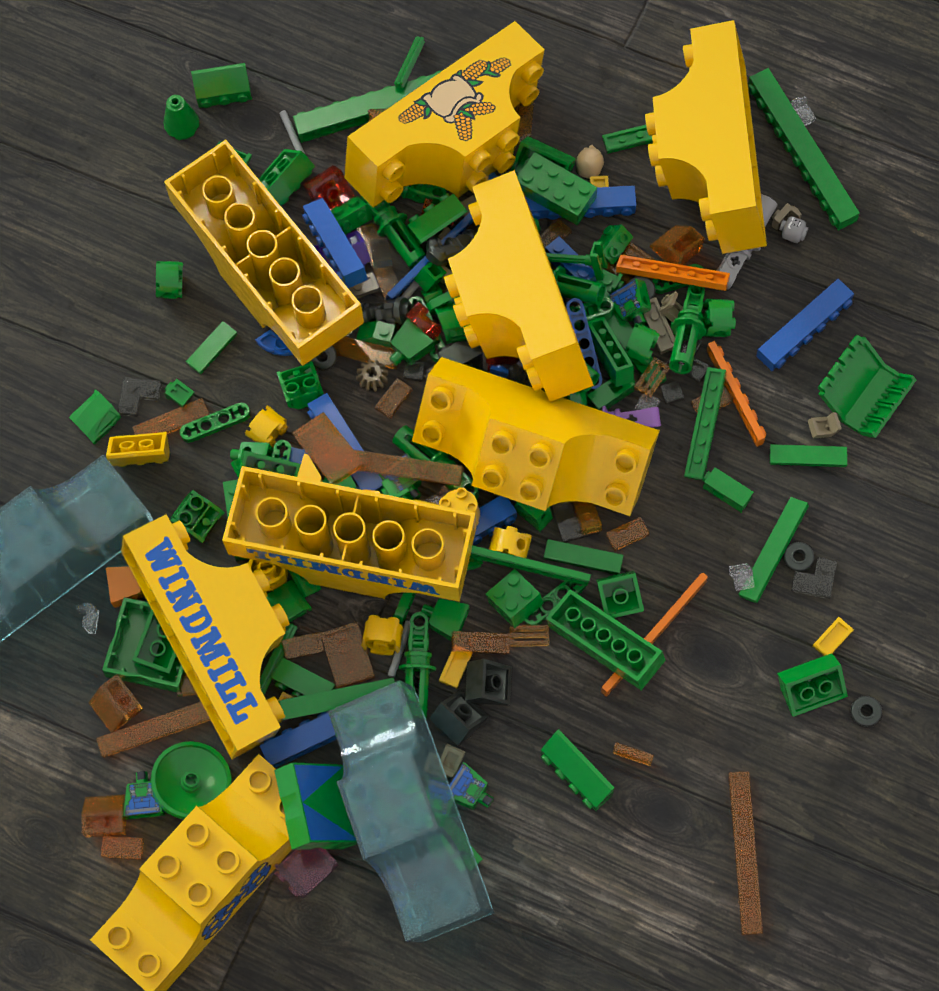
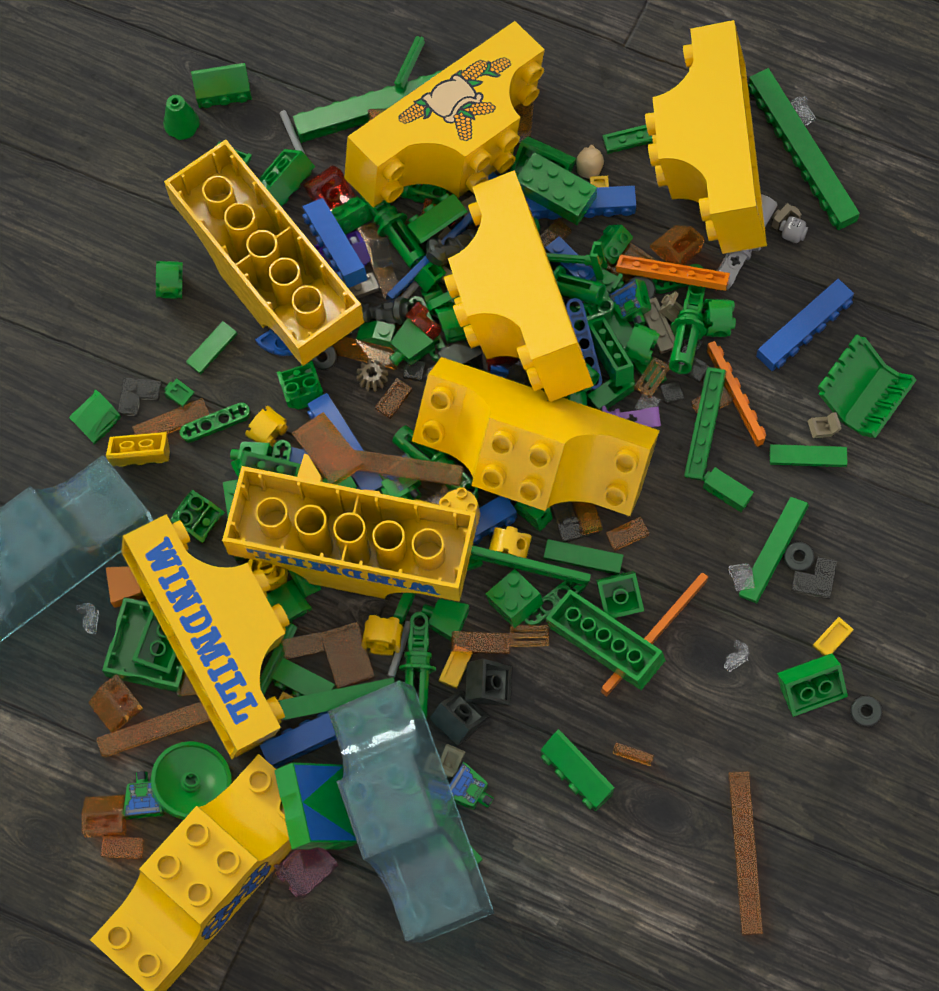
none -> clear bracket [724,640,750,672]

